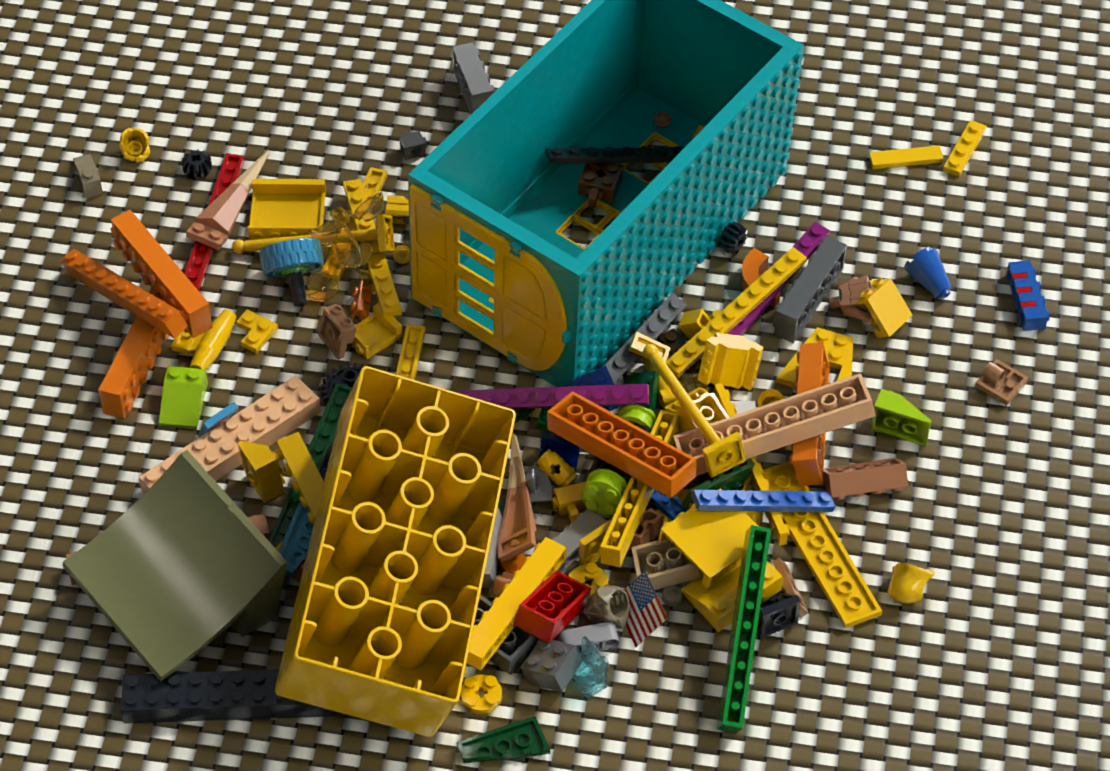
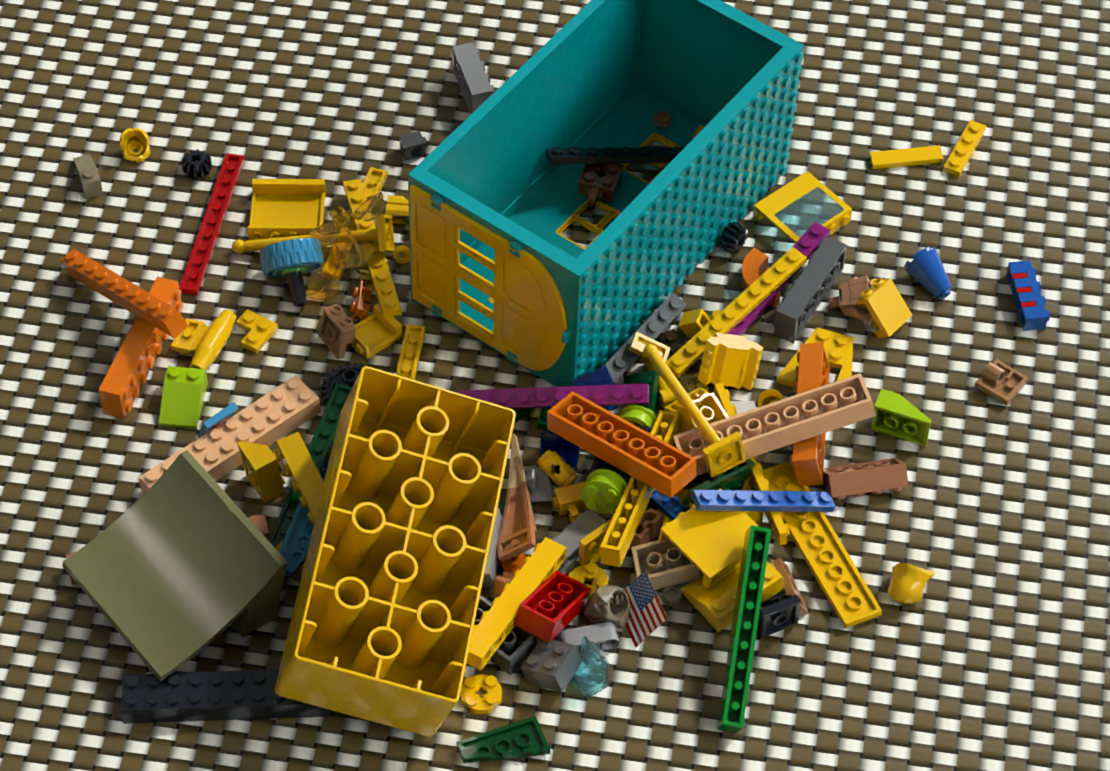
orange brick [110,210,213,338] -> none
nougat plate [186,150,269,250] -> none
none -> panel [753,171,852,243]

